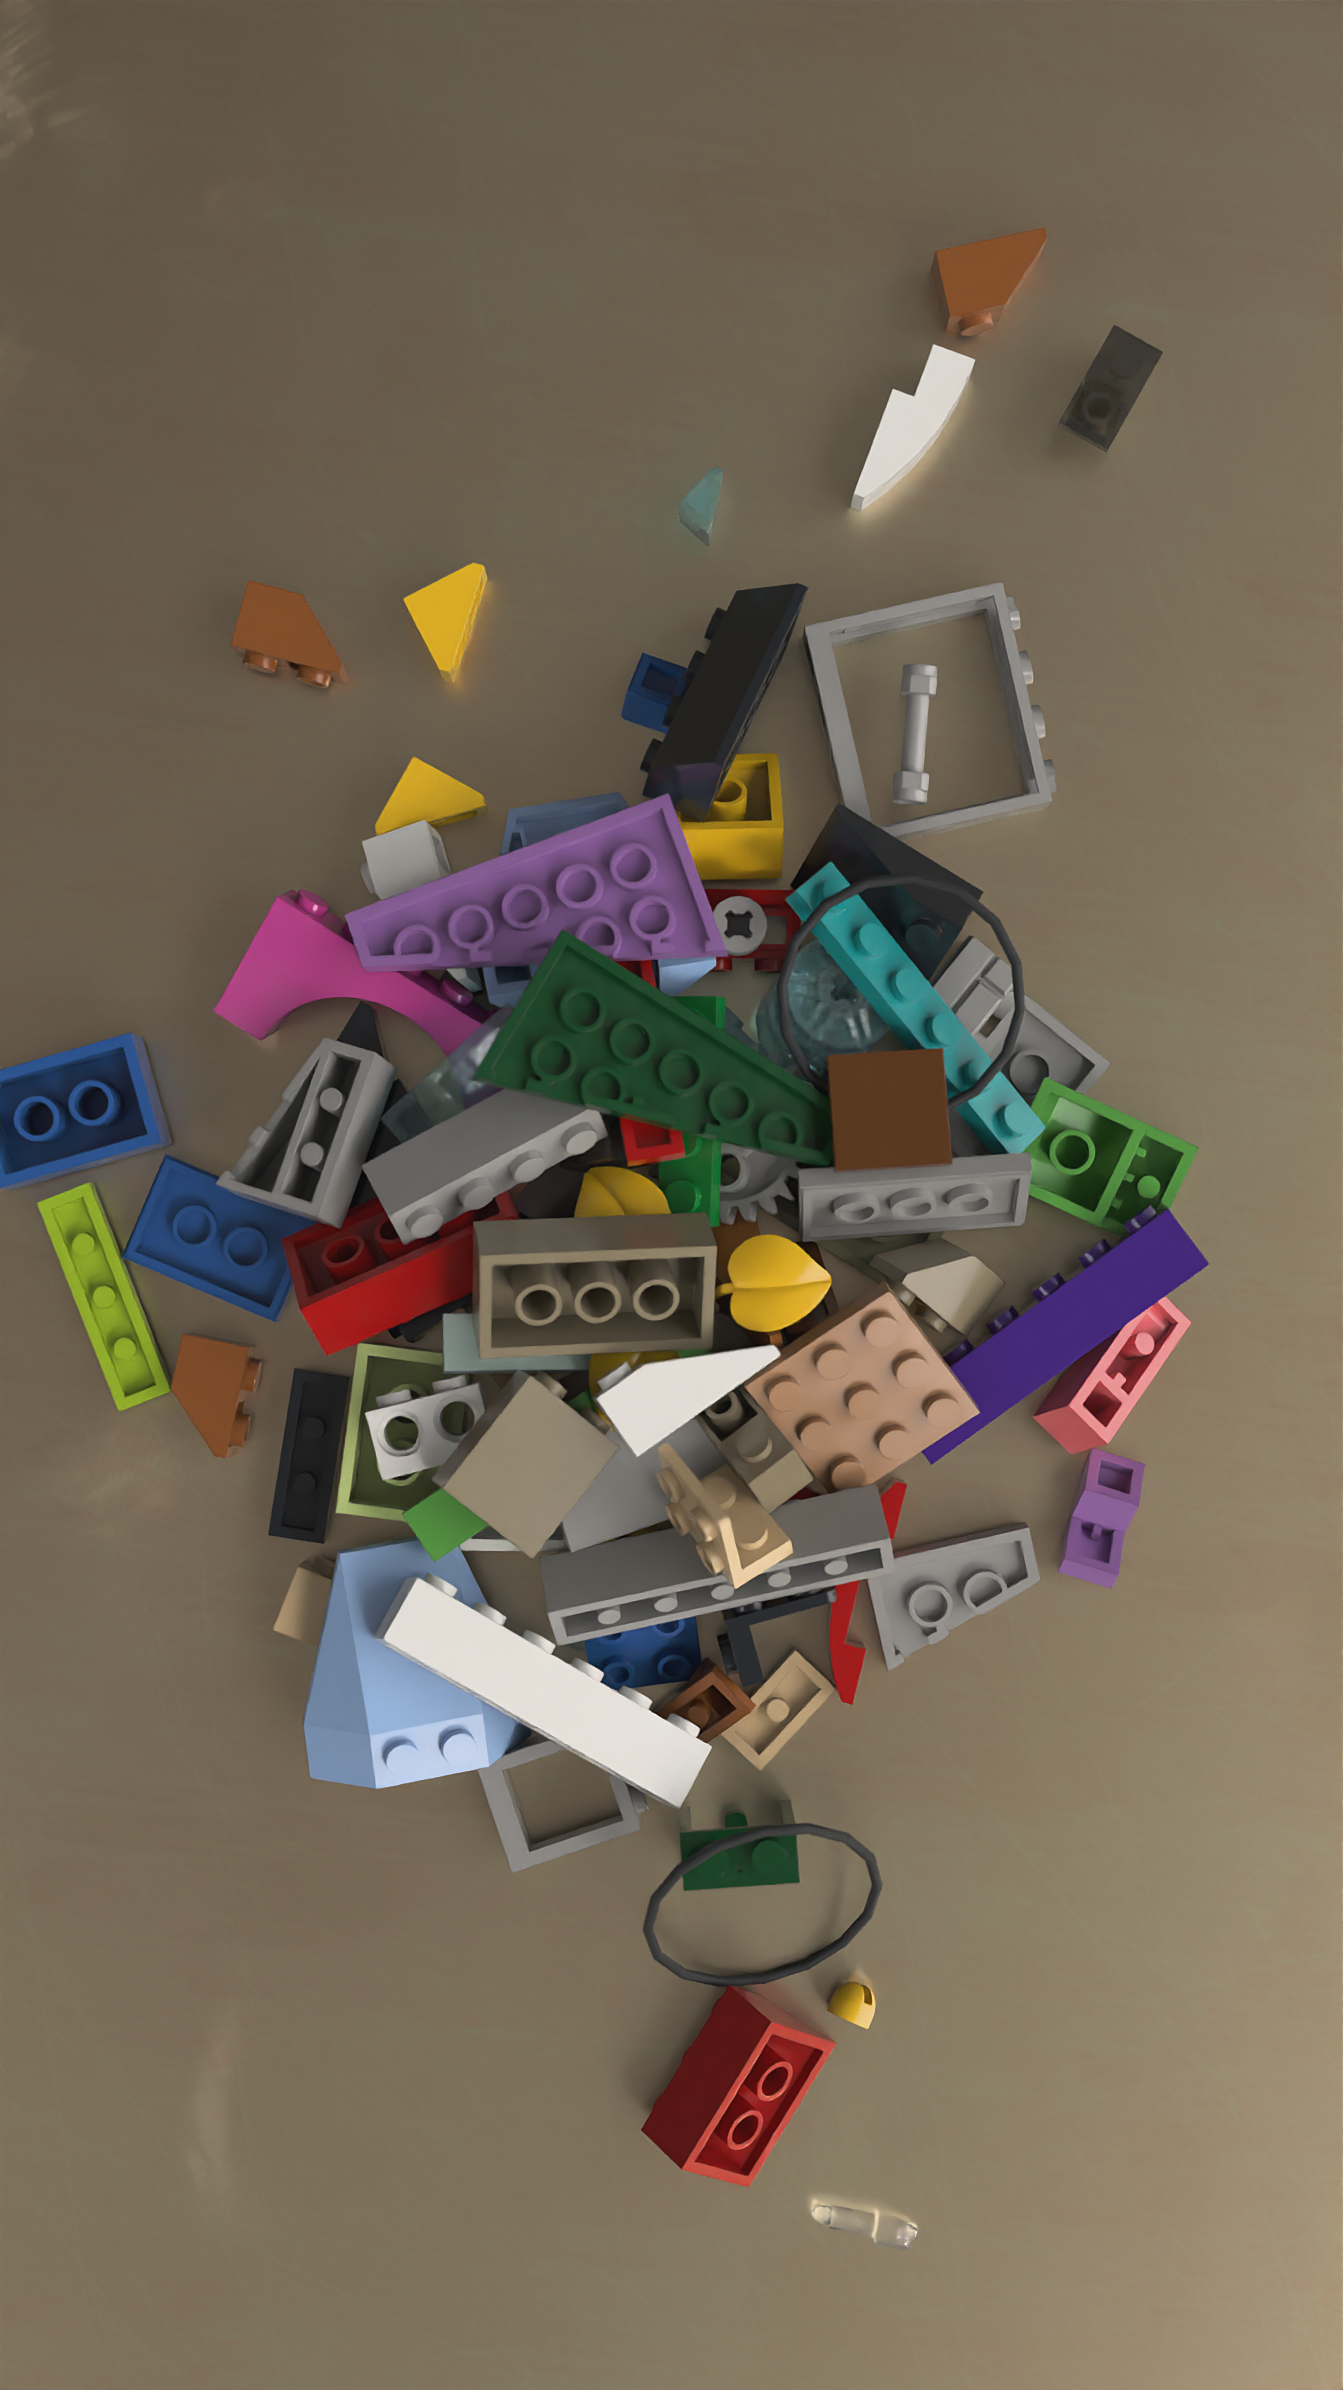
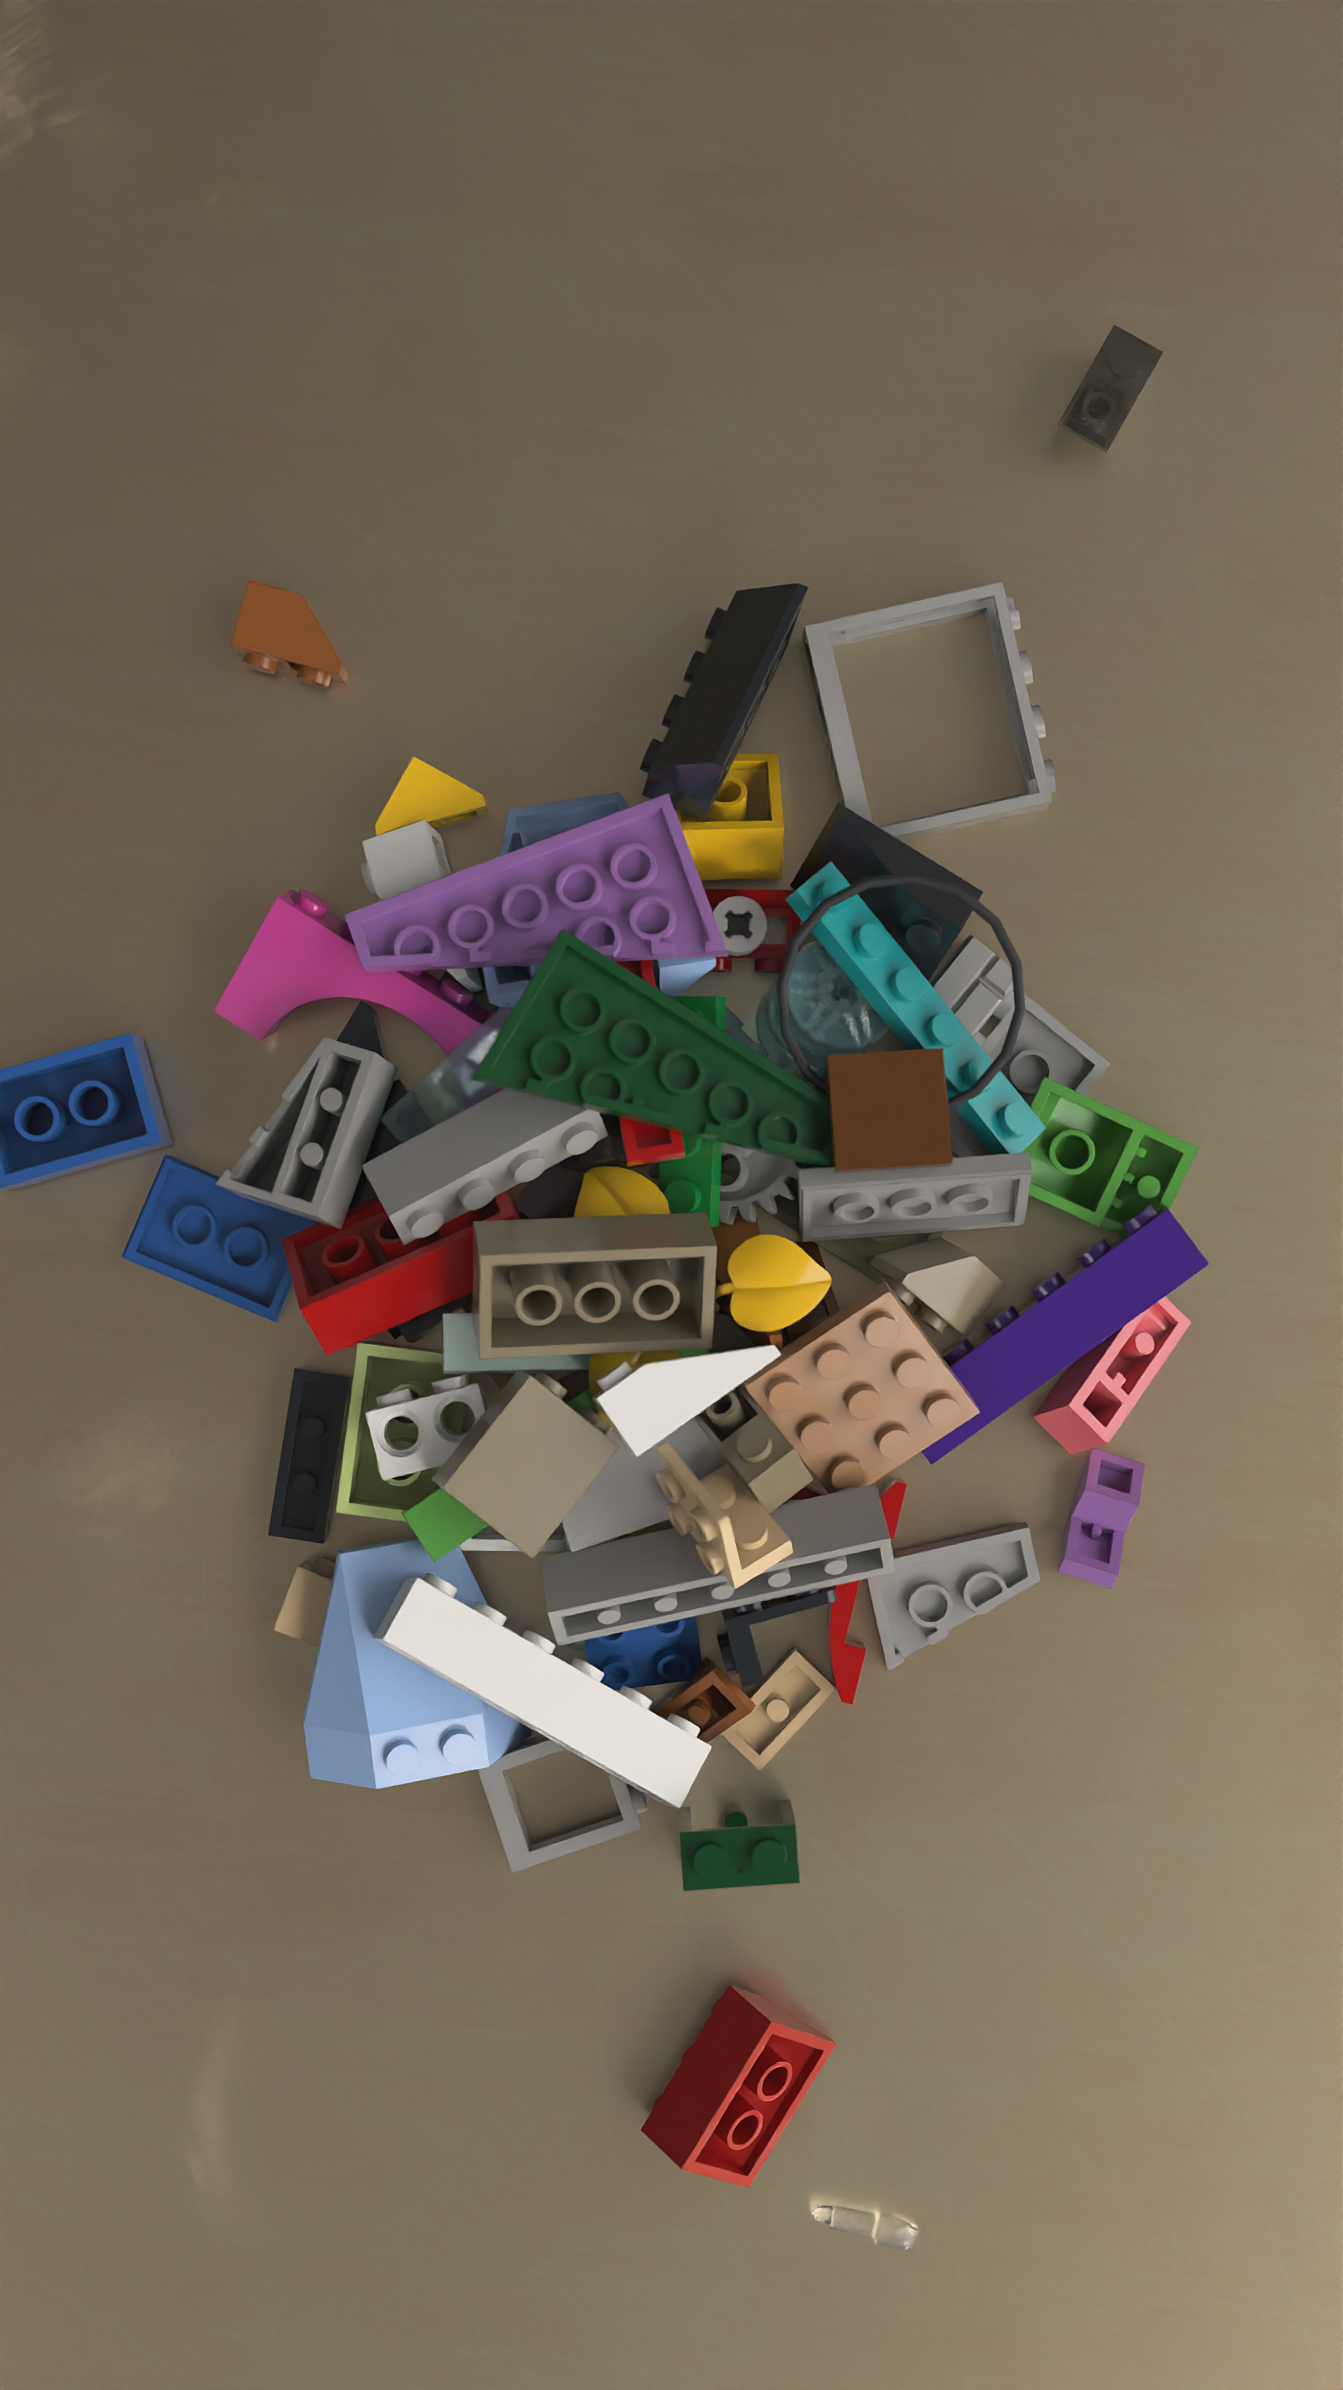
lime plate [37,1182,172,1412] -> none
dark orange slope [171,1332,262,1458] -> none
yellow slope [403,562,487,683] -> none
blue slope [621,652,690,734] -> none
black piece [642,1823,883,1987] -> none
clear light blue slope [678,466,723,546] -> none
yellow hinge [827,1982,876,2029] -> none
white slope [851,344,975,511] -> none
light grey bar [893,664,937,805] -> none
dark orange slope [931,227,1048,336] -> none

